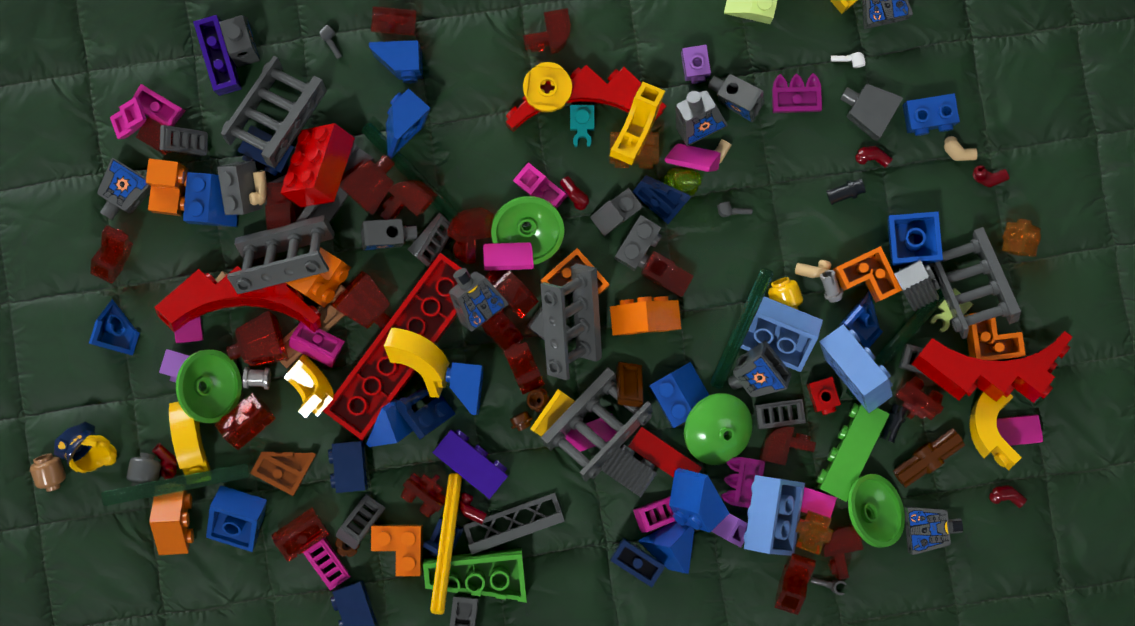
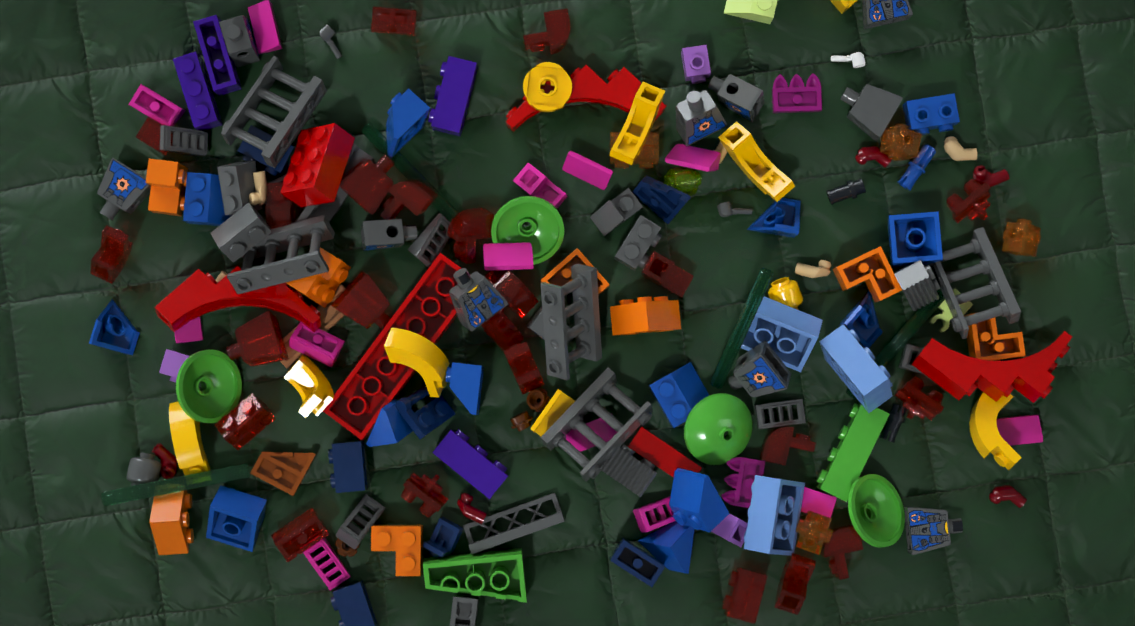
medium nougat head [30,453,66,492] -> none
piece [54,422,117,473] -> none
dark pink slope [110,97,147,139] -> none
light grey bush [243,367,271,390] -> none
blue slope [369,40,423,83] -> none
yellow axle [430,473,462,615] -> none
dark red arm [560,176,589,210] -> none
teal plate [570,105,594,147] -> none
reddish brown tile [616,362,643,408] -> none
red brick [806,377,841,415] -> none
dark grey hand [811,577,847,595] -> none
light grey pin [820,270,843,303] -> none
reddish brown piece [892,428,965,488] -> none
none -> dark purple brick [173,51,223,131]
none -> dark grey brick [210,202,272,263]
none -> dark pink slope [248,0,282,54]
none -> dark purple brick [428,56,478,137]
none -> dark pink slope [562,151,613,190]
none -> yellow arch [718,121,795,202]
none -> clear red brick [722,567,768,624]
none -> blue slope [747,198,801,238]
none -> clear orange brick [880,124,922,161]
none -> blue axle [897,144,936,191]
none -> clear red hips [946,178,991,224]

